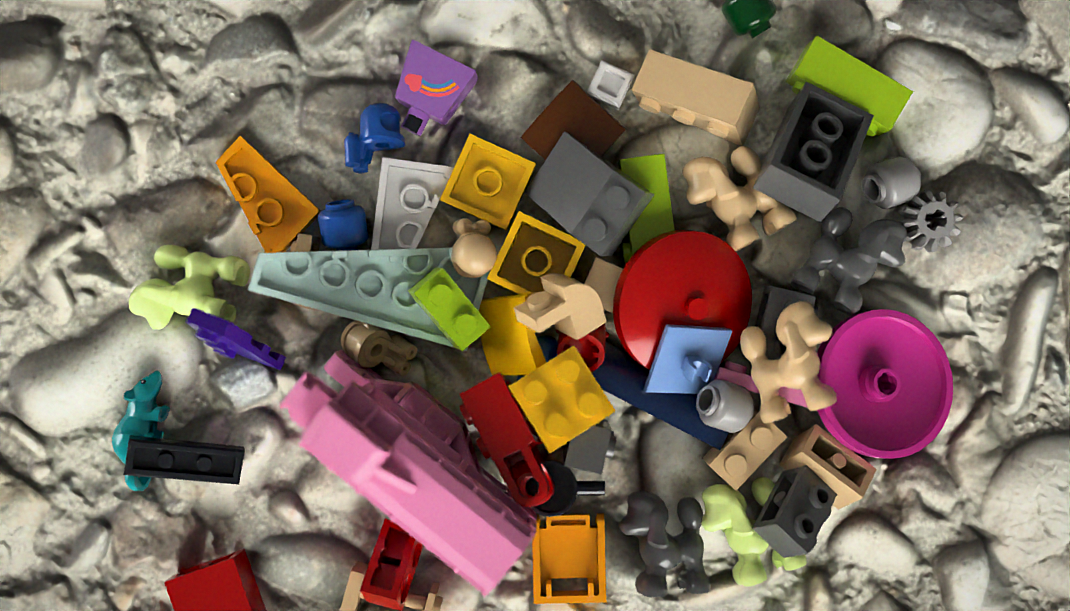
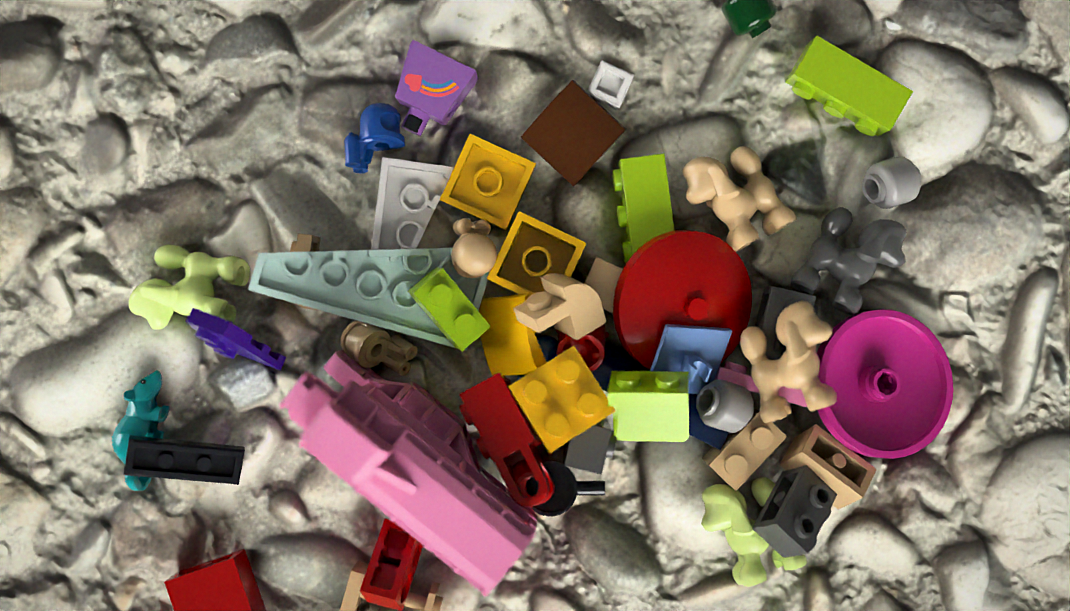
light orange wing [215,136,321,253] -> none
blue head [318,199,369,251] -> none
dark grey slope [525,131,655,257] -> none
light orange container [532,513,606,604] -> none
dark grey animal [619,491,711,597] -> none
tan wedge [632,49,760,146] -> none
dark grey brick [753,82,874,222] -> none
light grey gear [897,190,964,252] -> none
none -> bracket [607,371,689,442]

